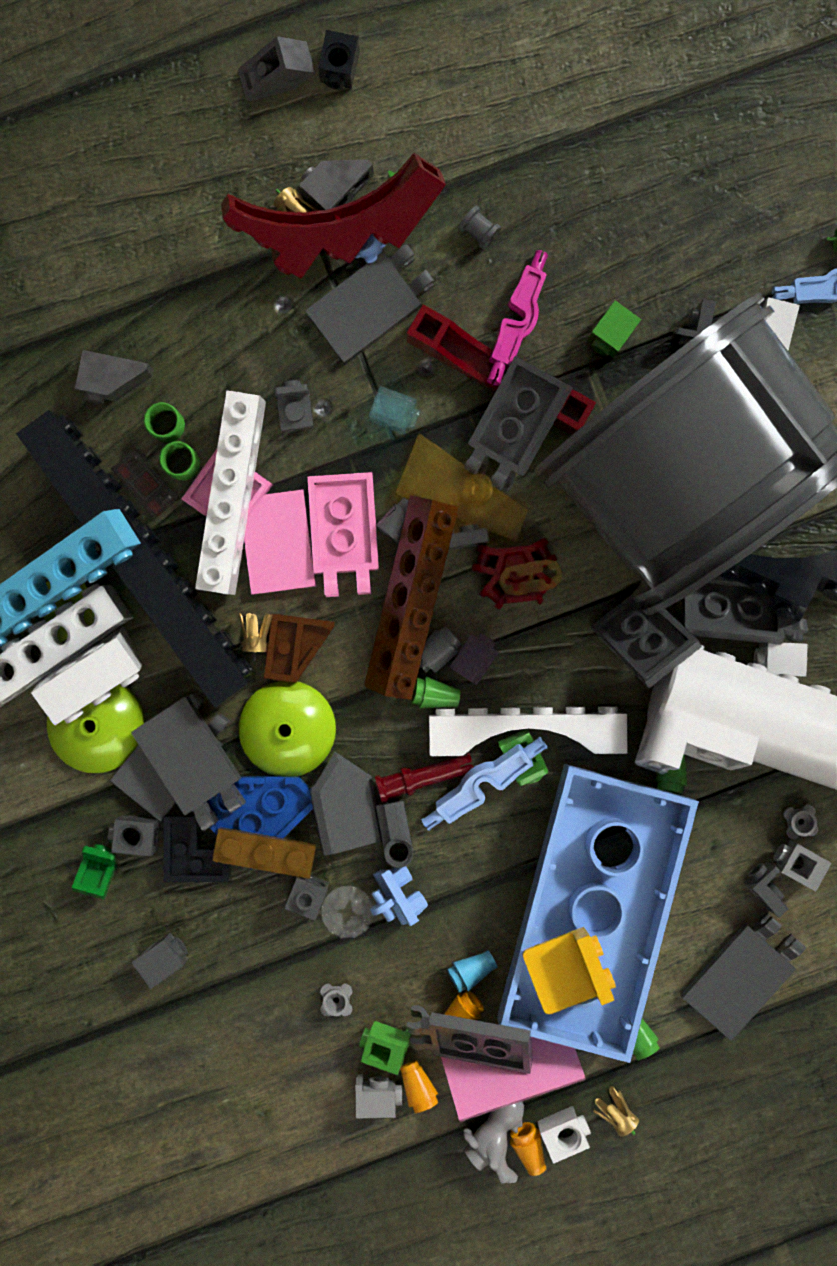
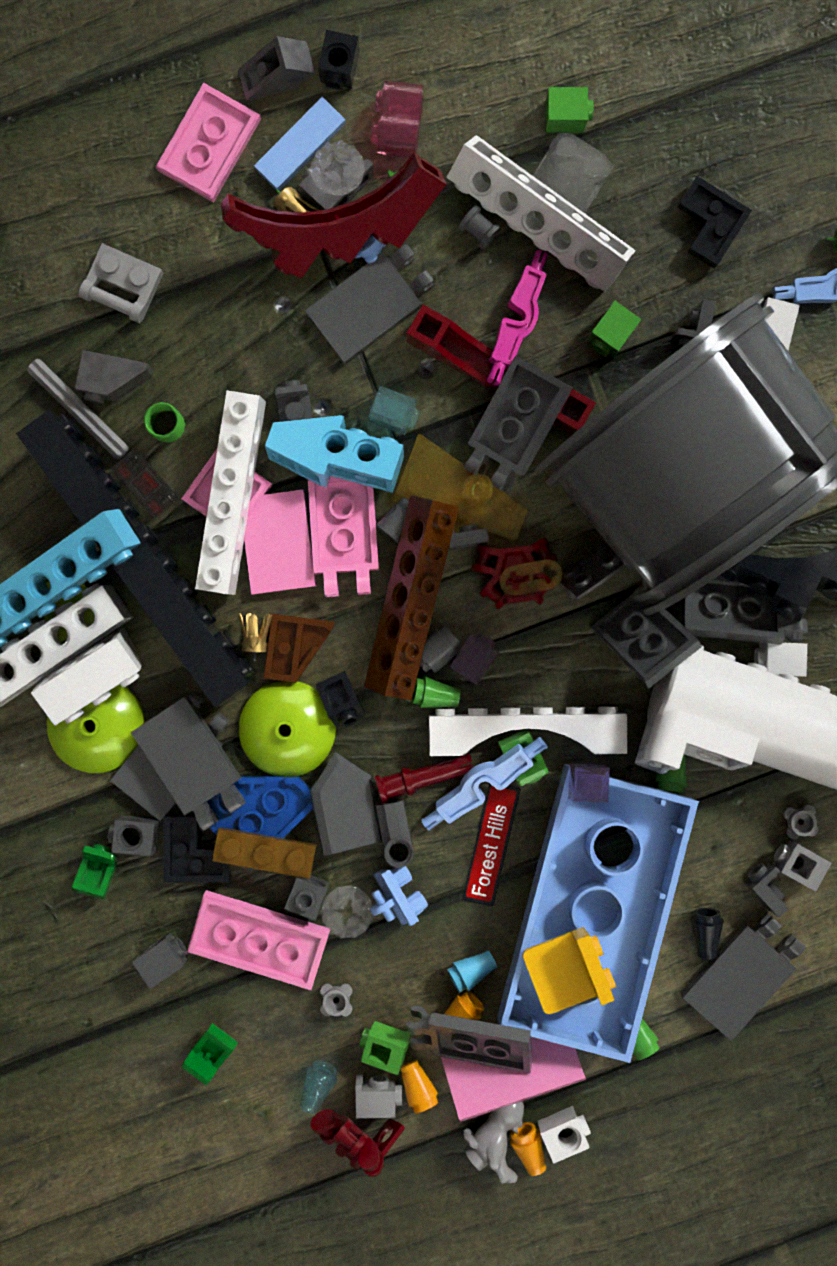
bright green piece [159,441,200,480] -> none
pearl gold piece [593,1086,639,1137] -> none
none -> light grey axle [27,359,129,460]
none -> light grey plate [79,243,164,324]
none -> bright pink tile [156,83,261,203]
none -> green bracket [181,1023,238,1085]
none -> bright pink tile [188,890,330,990]
none -> light blue tile [254,97,346,191]
none -> medium azure brick [265,415,404,493]
none -> clear light blue cone [299,1060,337,1114]
none -> dark red piece [310,1109,405,1177]
none -> clear gear [311,140,365,195]
none -> black bracket [315,671,365,728]
none -> clear pink brick [371,81,424,158]
none -> white brick [446,135,636,292]
none -> red sticker [463,783,521,906]
none -> clear slope [533,132,614,214]
none -> bright green brick [545,87,594,133]
none -> dark grey hinge [555,543,626,600]
none -> clear purple brick [568,763,610,803]
none -> black plate [677,176,752,269]
none -> black cone [691,908,724,960]

